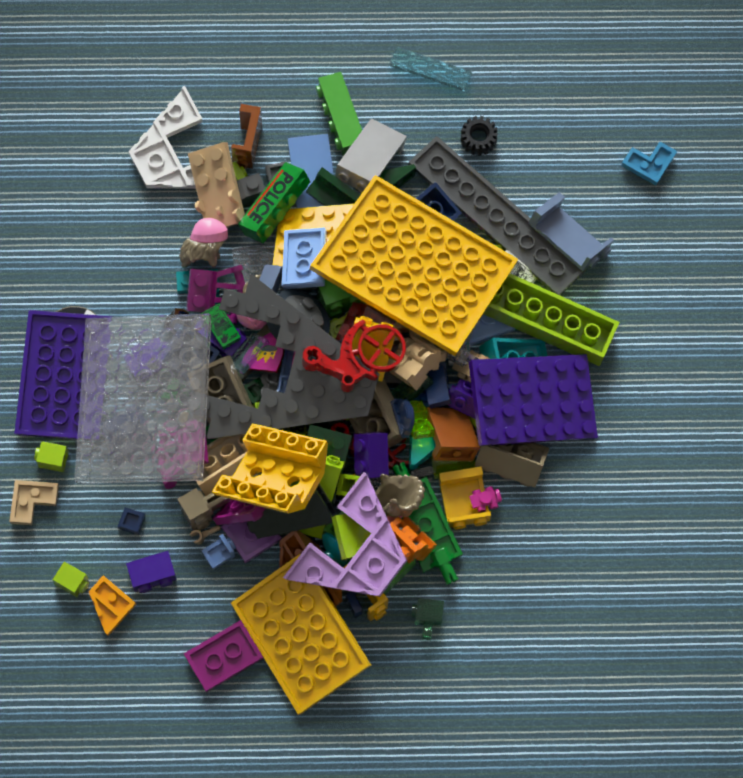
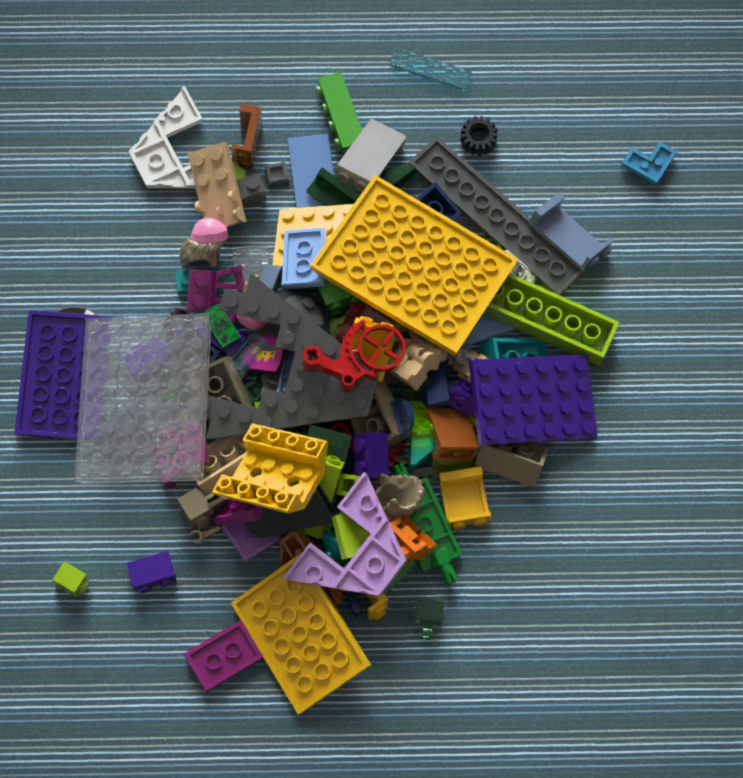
tan plate [9,480,59,525] -> none
lime brick [34,441,69,472] -> none
light orange wing [89,575,136,636] -> none
dark blue tile [118,507,146,535] -> none
medium blue bracket [201,534,236,570] -> none
green brick [238,162,311,244] -> none
dark pink piece [469,486,502,513] -> none

